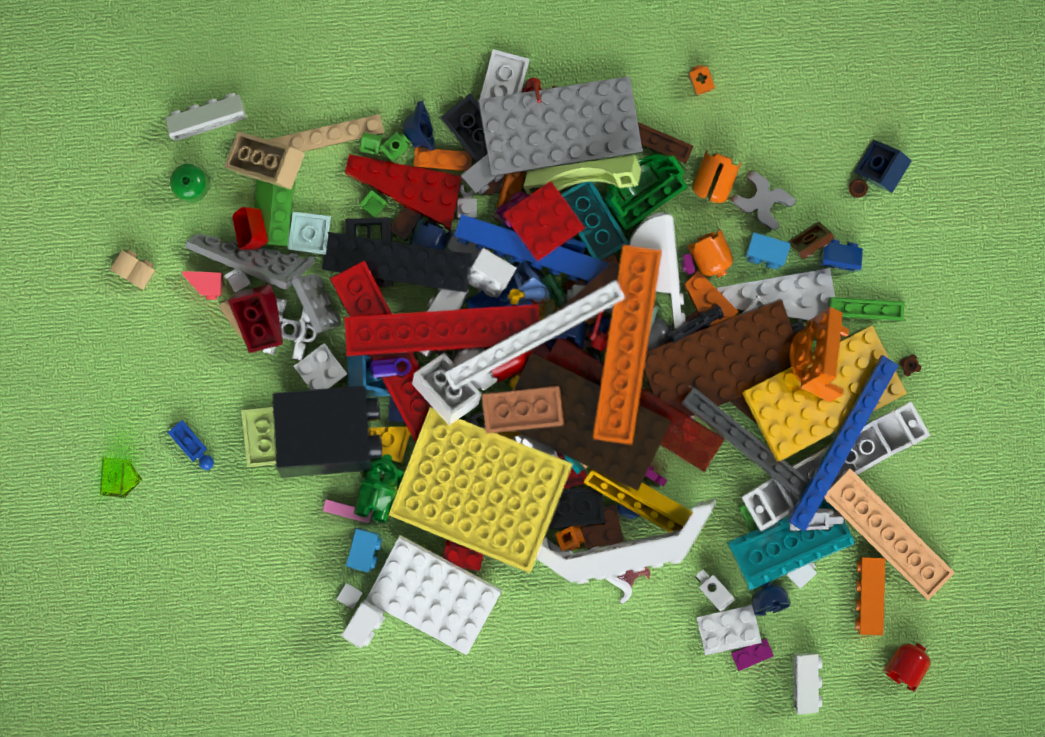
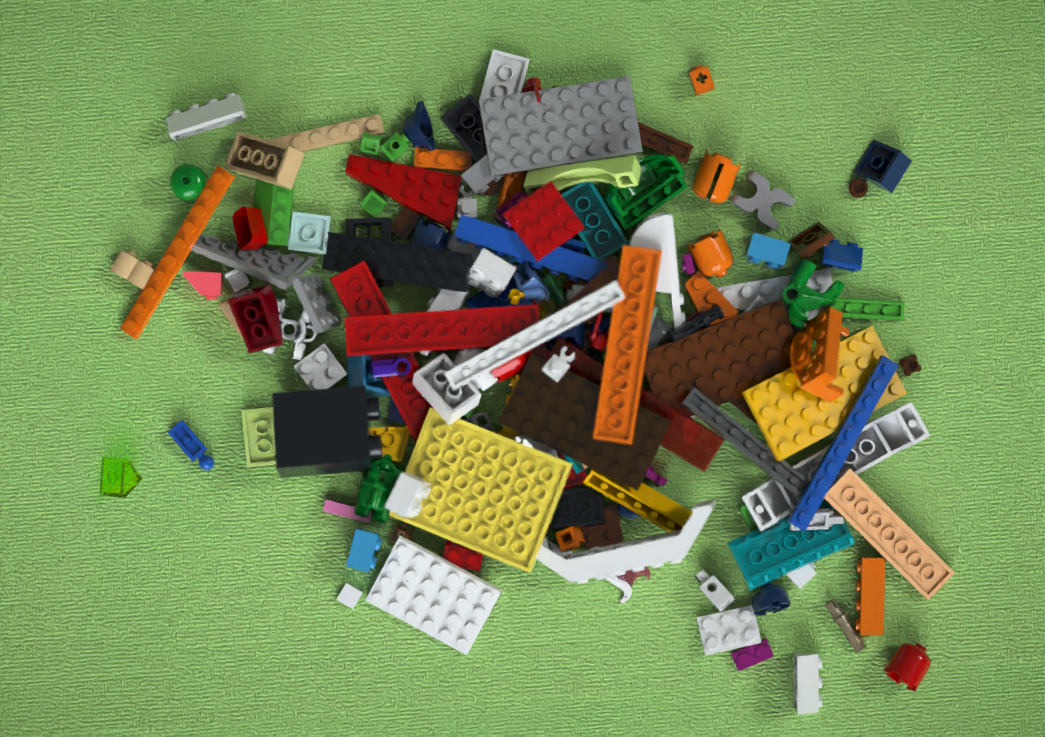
white brick [341,599,385,648] -> none
nougat plate [482,386,564,433] -> none
none -> orange plate [120,165,235,339]
none -> white brick [385,472,431,518]
none -> medium nougat plant [389,523,414,545]
none -> white plate [542,346,575,382]
none -> green helmet [780,259,845,329]
none -> dark tan pin [824,598,866,653]

